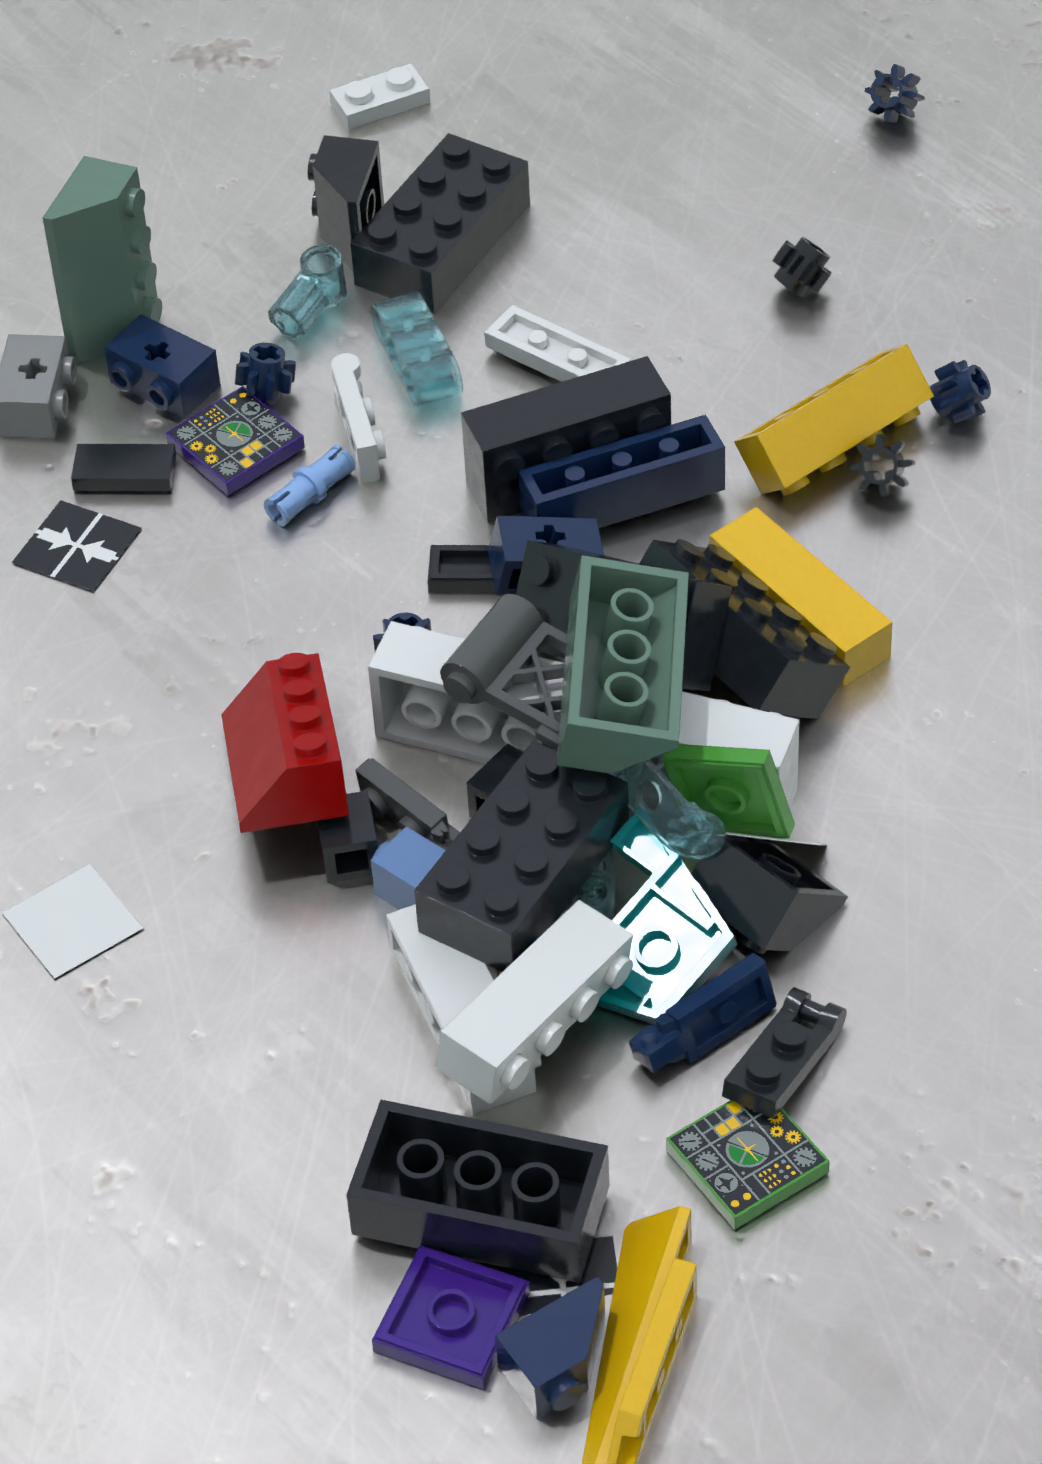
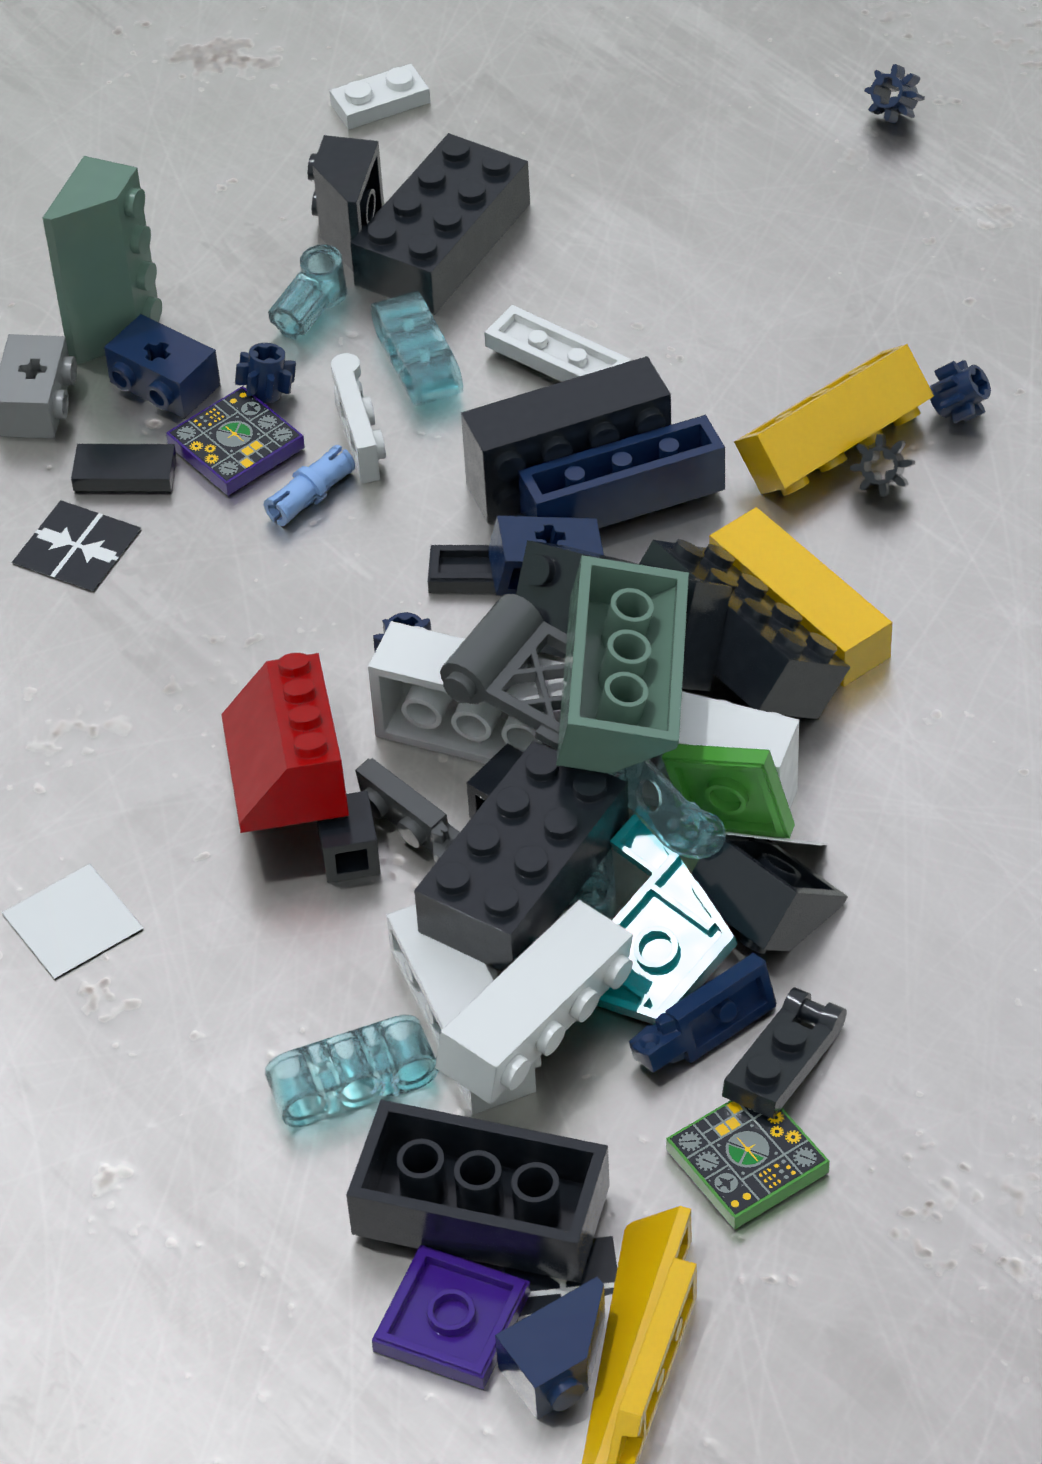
medium blue brick [371,827,446,910] -> none
black gear [772,237,832,296] -> none
none -> clear light blue beam [264,1015,439,1127]

